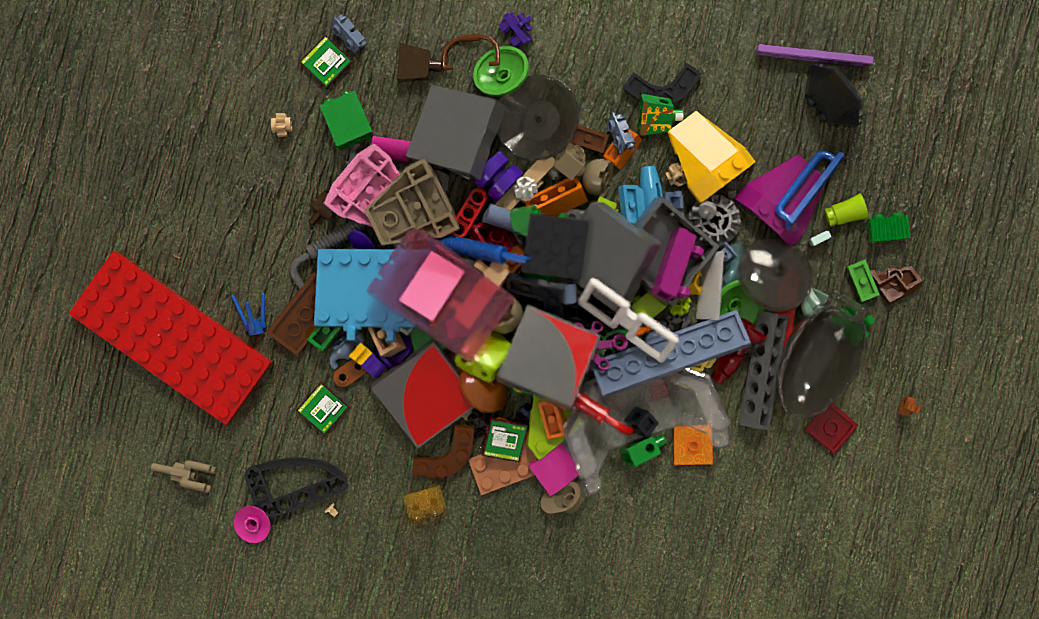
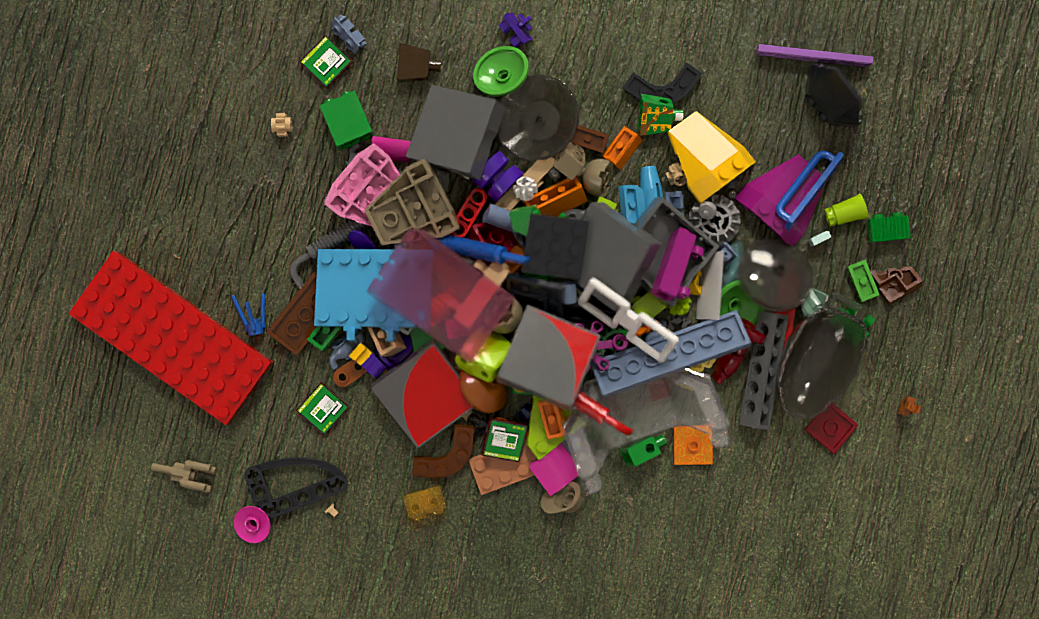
dark brown piece [308,190,335,225] -> none
bright pink tile [399,251,465,322] -> none
reddish brown piece [442,33,500,70] -> none
sand blue hinge [607,112,635,155] -> none
black brick [623,406,659,438] -> none

